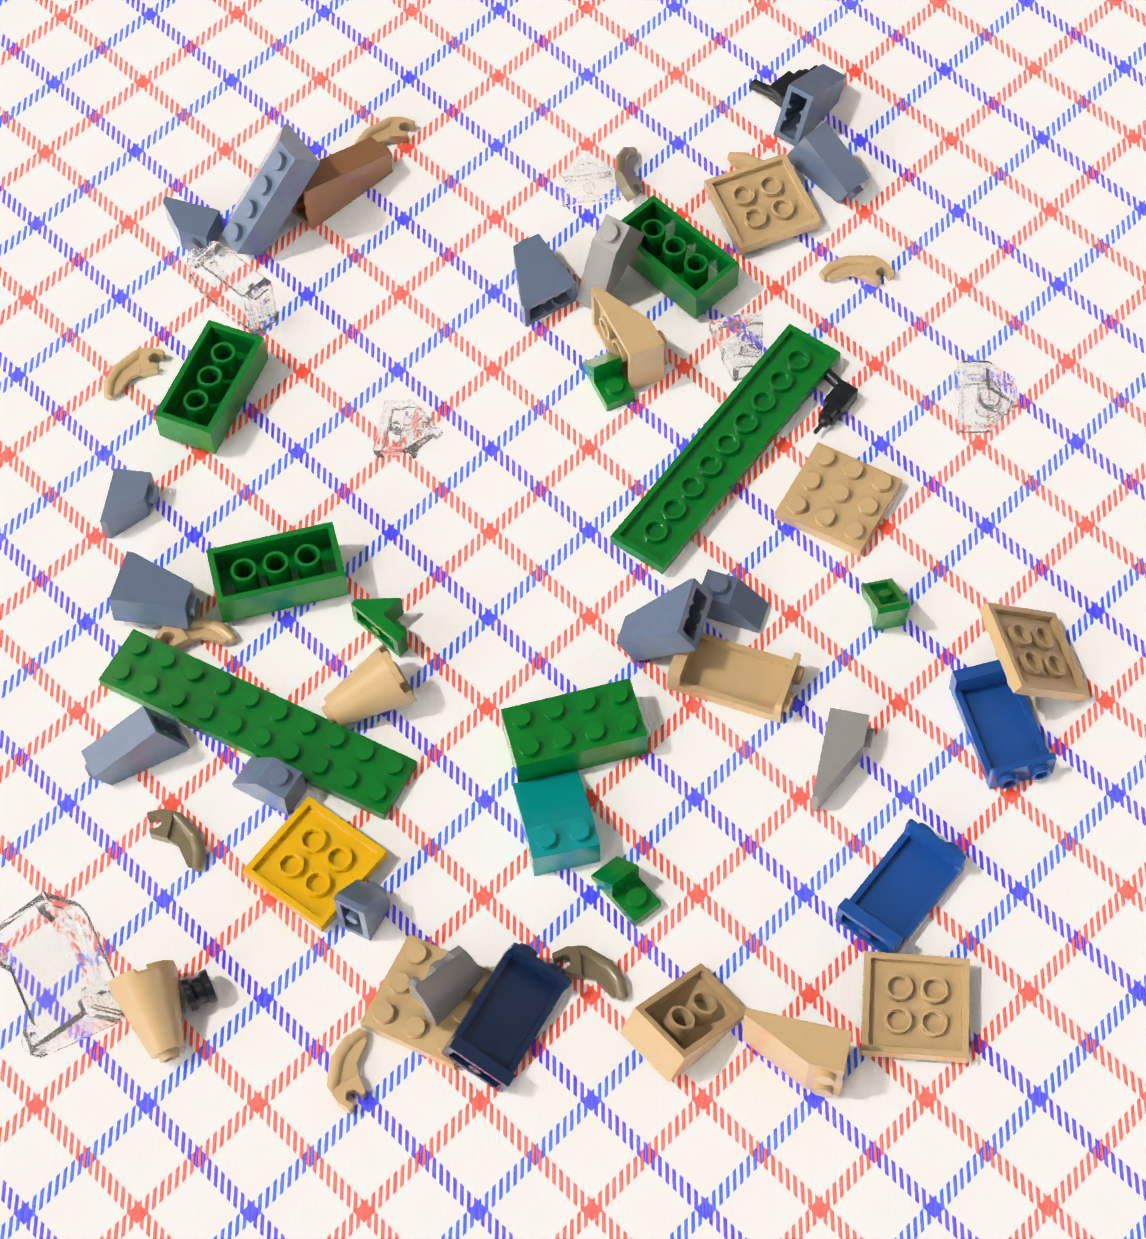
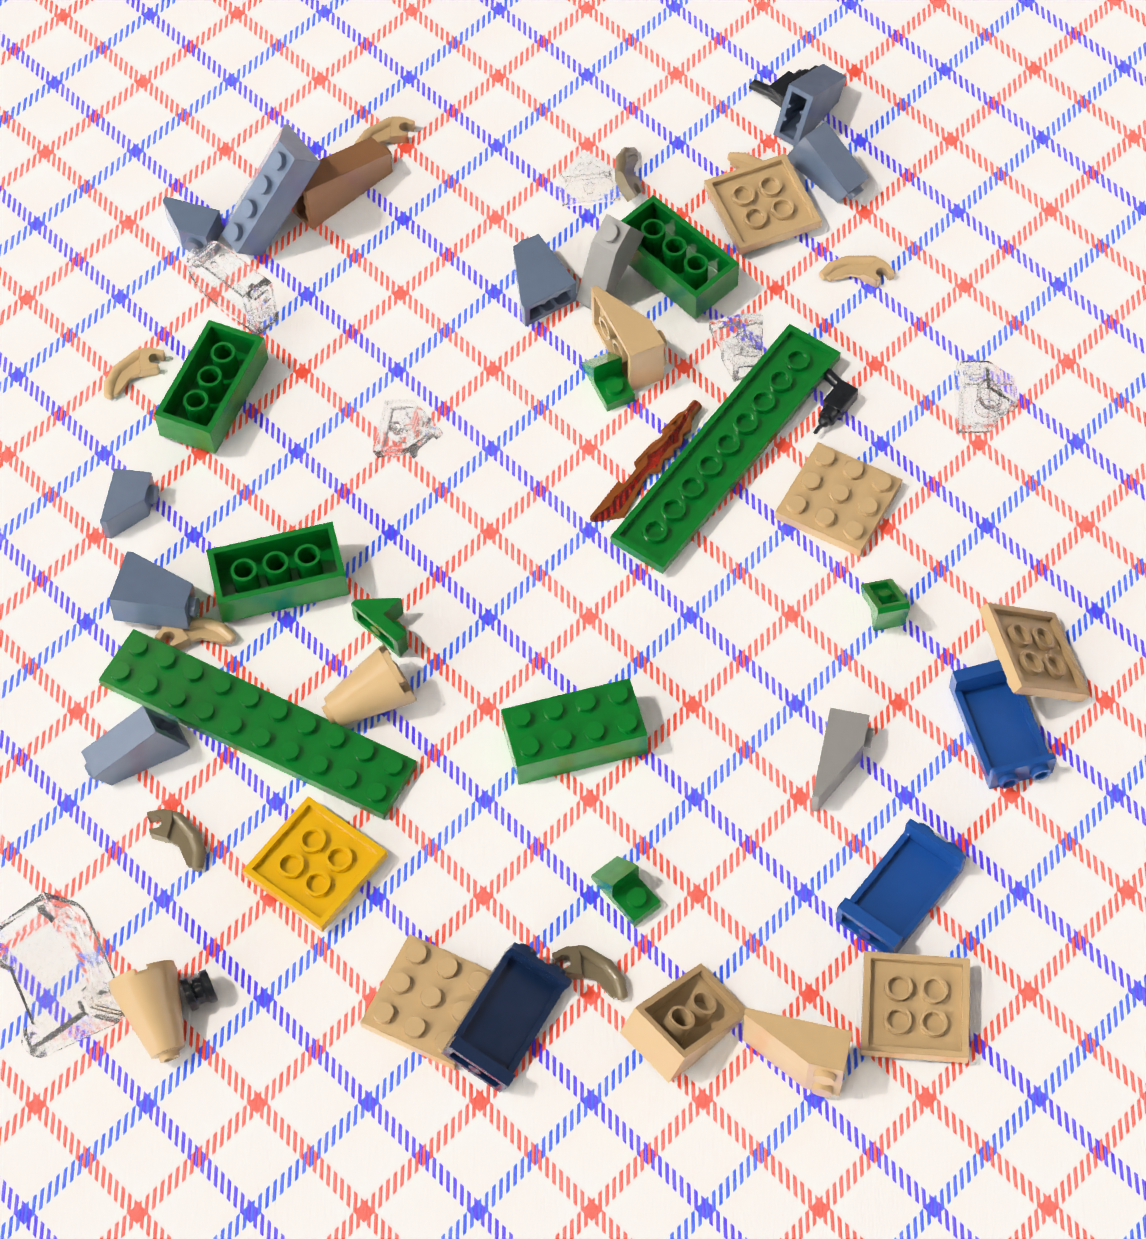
sand blue slope [232,757,307,816] -> none
tan piece [327,1028,367,1115] -> none
sand blue slope [333,879,390,941] -> none
light grey slope [407,945,483,1027] -> none
teal slope [512,770,600,876] -> none
sand blue slope [616,578,713,661] -> none
tan panel [667,633,805,723] -> none
sand blue slope [702,569,769,633] -> none
none -> dark orange sword [590,400,702,522]

